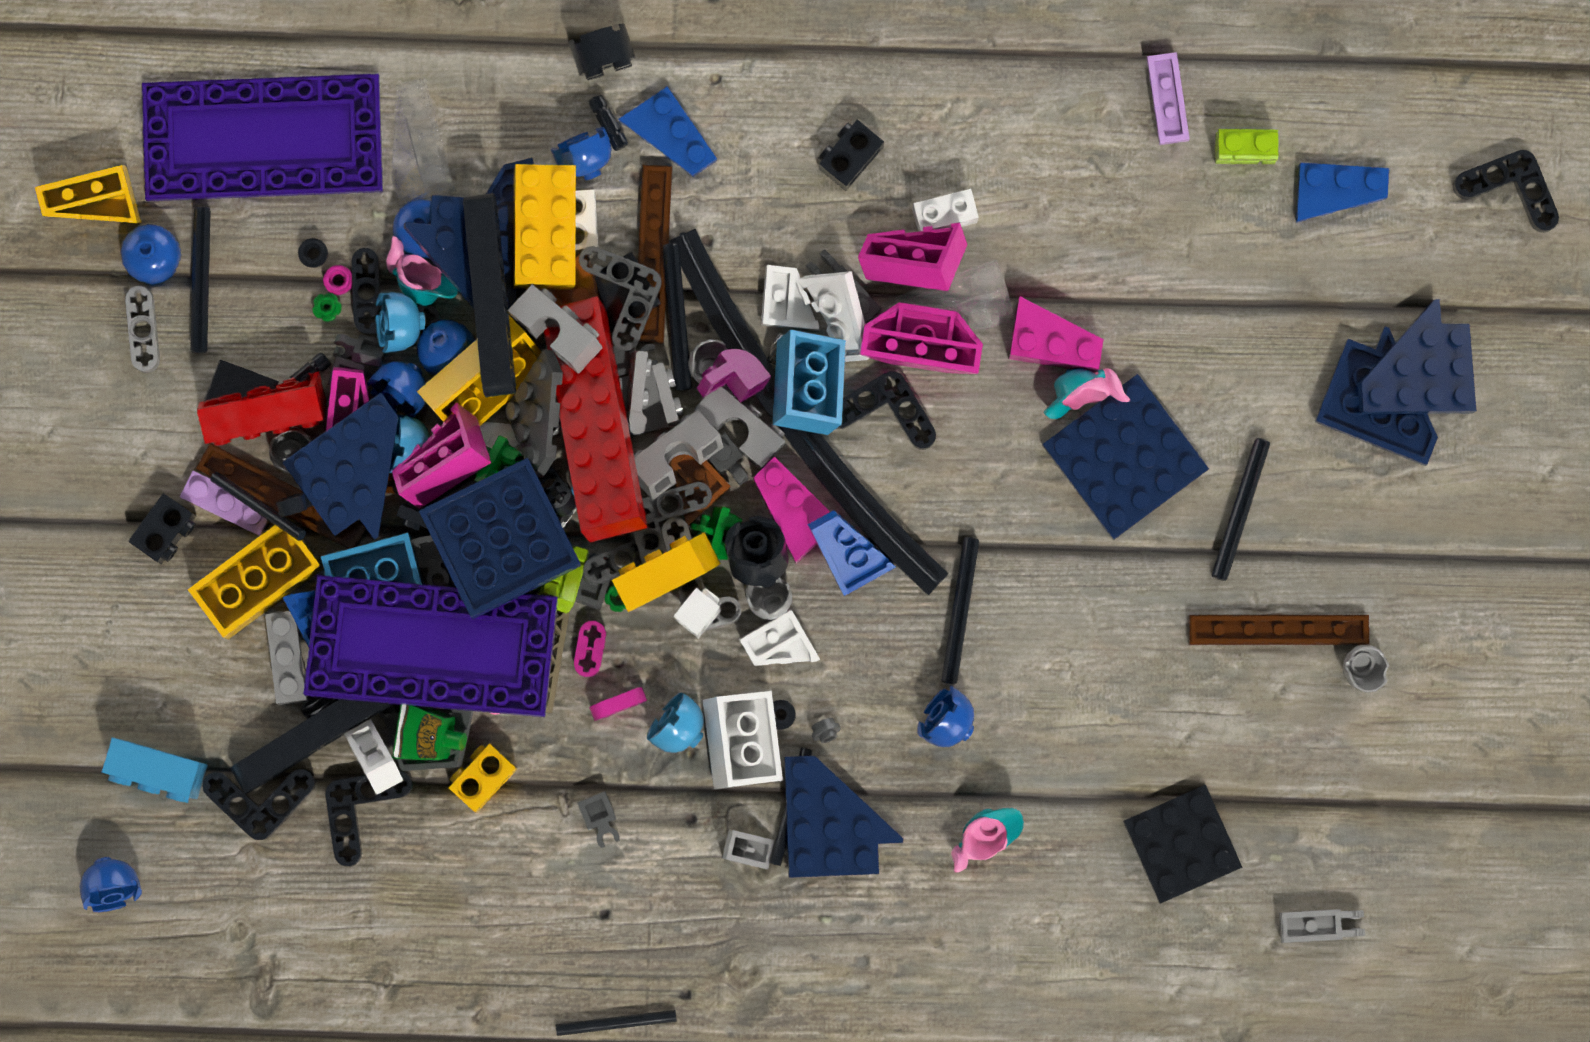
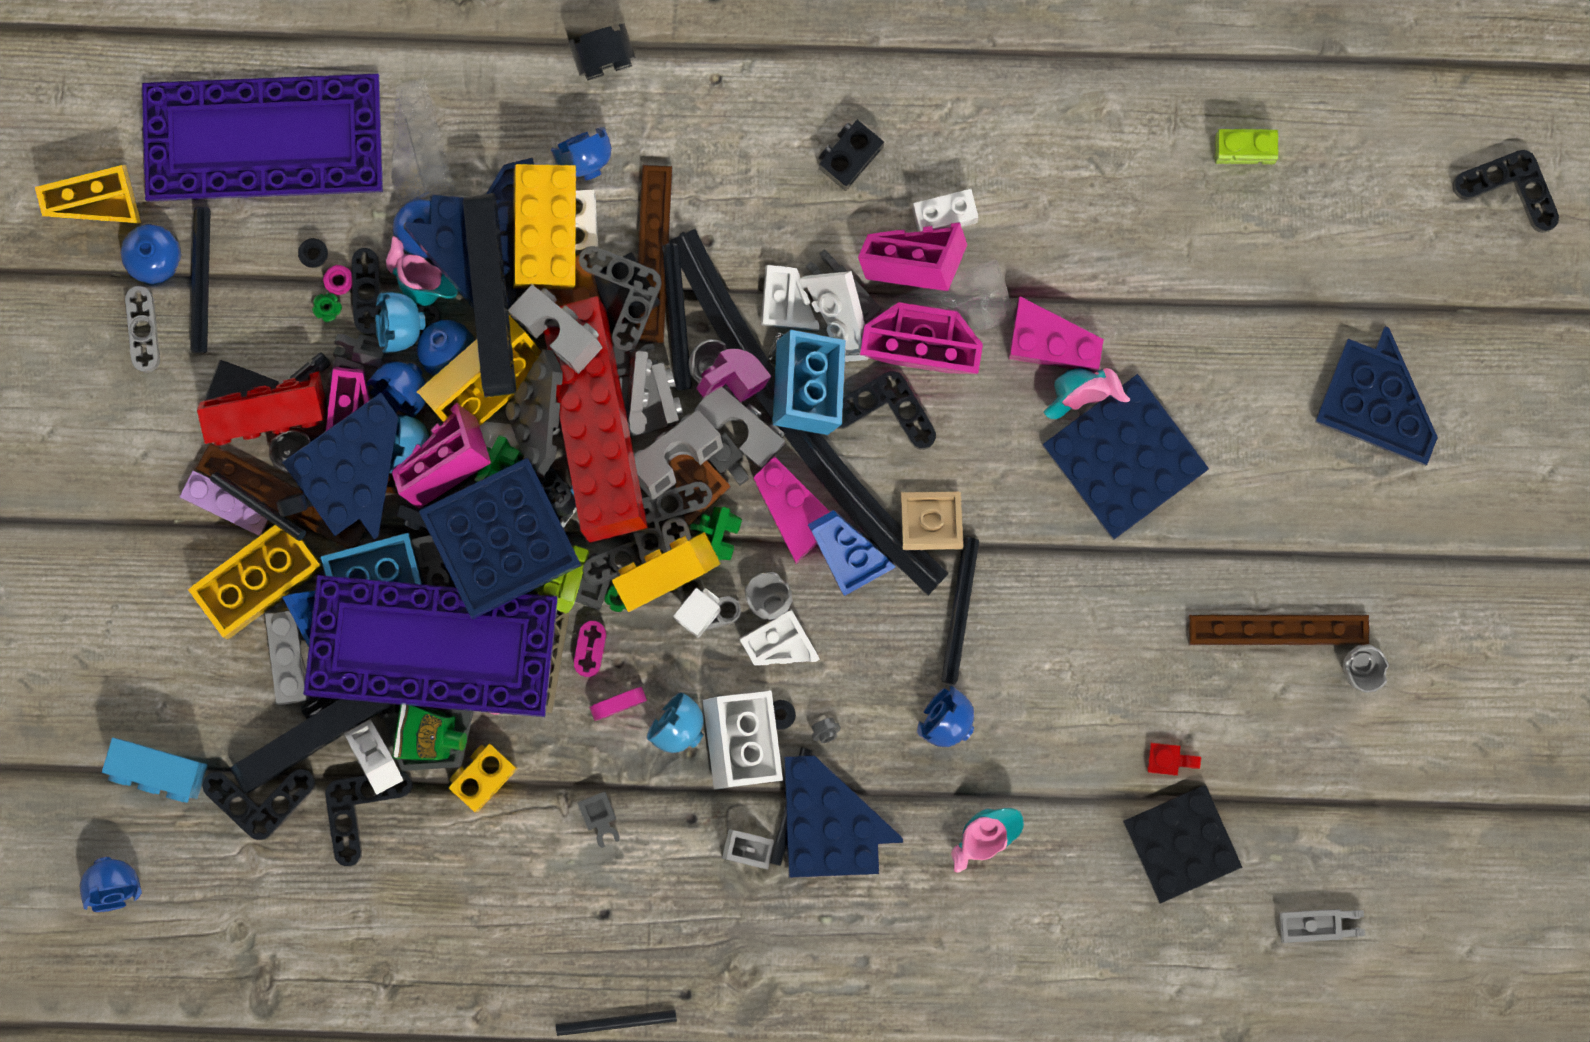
black brick [128,493,196,565] -> none
black axle [589,95,628,151] -> none
blue wing [618,86,717,177] -> none
black brick [725,516,789,588] -> none
lavender plate [1146,52,1190,145] -> none
black axle [1212,438,1270,581] -> none
blue wing [1296,163,1389,223] -> none
dark blue wing [1358,299,1477,414] -> none
none -> tan plate [901,492,963,550]
none -> red plate [1148,743,1201,776]

